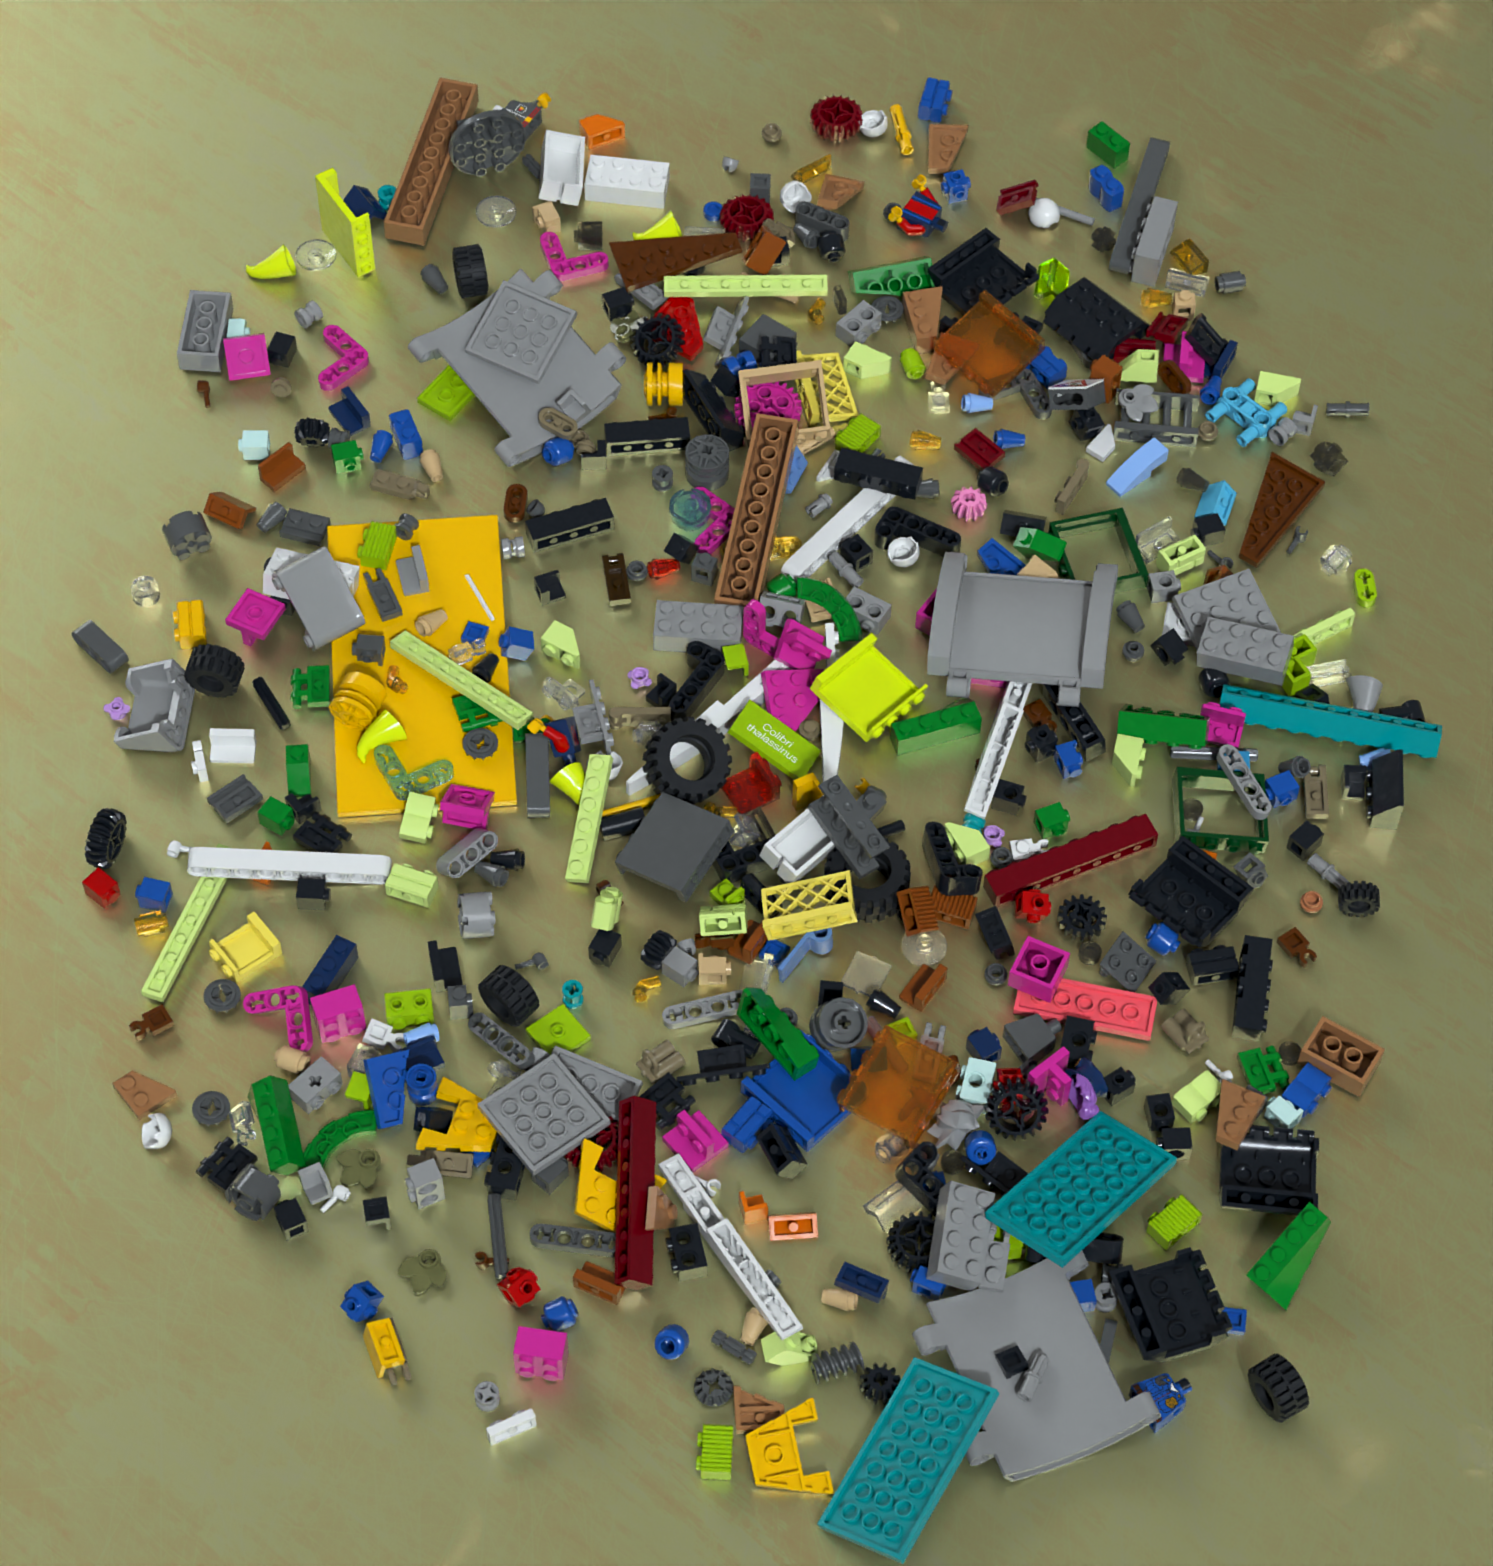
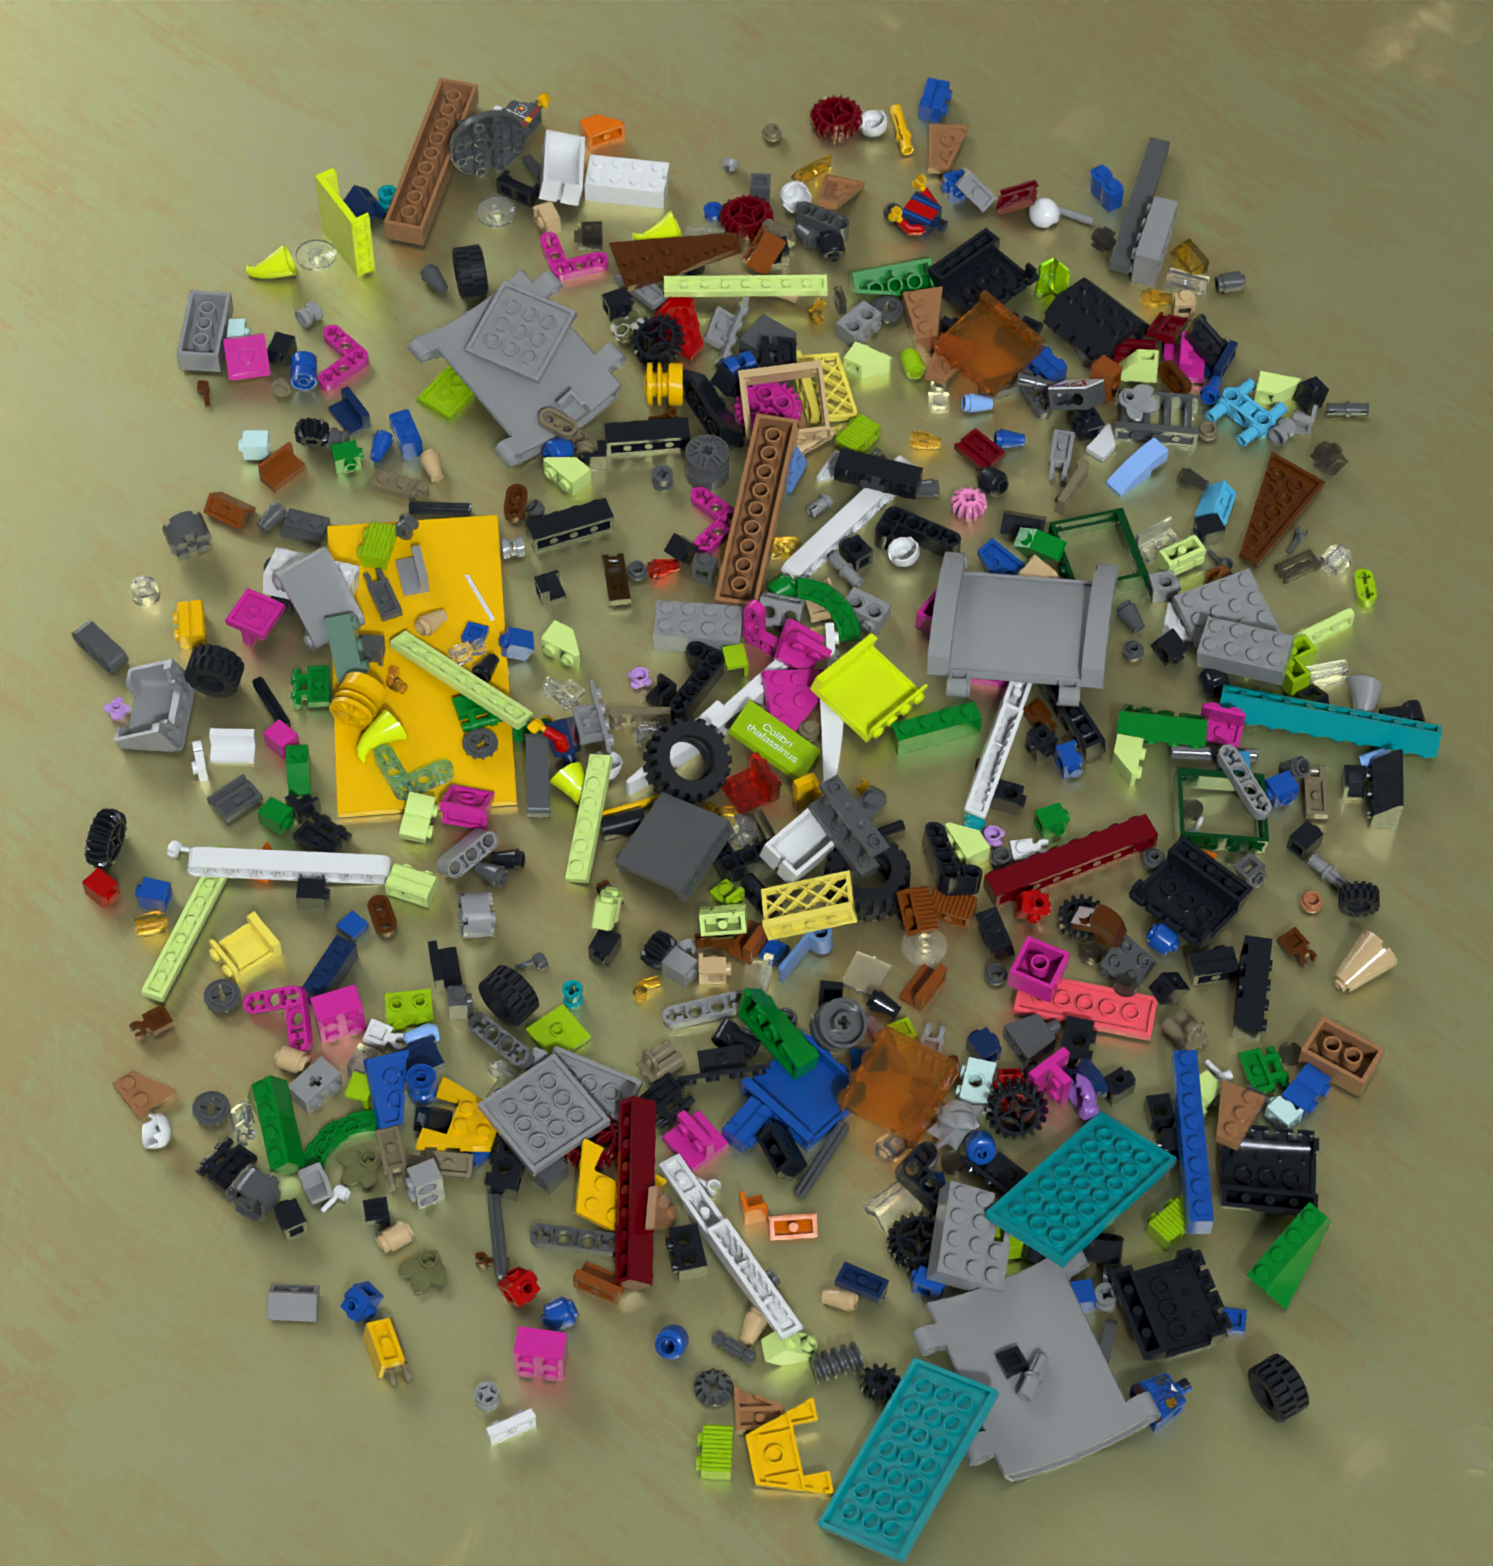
clear light blue cylinder [669,488,711,531] -> none
green brick [1086,121,1130,169] -> none
none -> dark pink brick [263,719,299,760]
none -> light grey panel [268,1284,320,1322]
none -> blue wheel [290,351,317,390]
none -> sand green brick [324,612,370,683]
none -> blue tile [336,910,369,942]
none -> reddish brown plate [367,895,397,938]
none -> dark tan hinge [375,1125,408,1191]
none -> tan brick [376,1220,413,1253]
none -> black axle [409,501,472,516]
none -> black hinge [496,170,539,208]
none -> yellowish green slope [543,457,591,496]
none -> dark grey axle [794,1120,849,1199]
none -> light grey panel [955,166,997,212]
none -> dark grey pin [1015,371,1059,392]
none -> light grey hinge [1048,429,1075,482]
none -> reddish brown brick [1071,904,1127,948]
none -> clear smoke tile [1114,975,1138,997]
none -> dark grey plate [1142,848,1165,870]
none -> blue brick [1170,1050,1214,1234]
none -> clear smoke tile [1273,549,1322,584]
none -> black brick [1294,376,1330,413]
none -> tan cone [1334,930,1398,992]

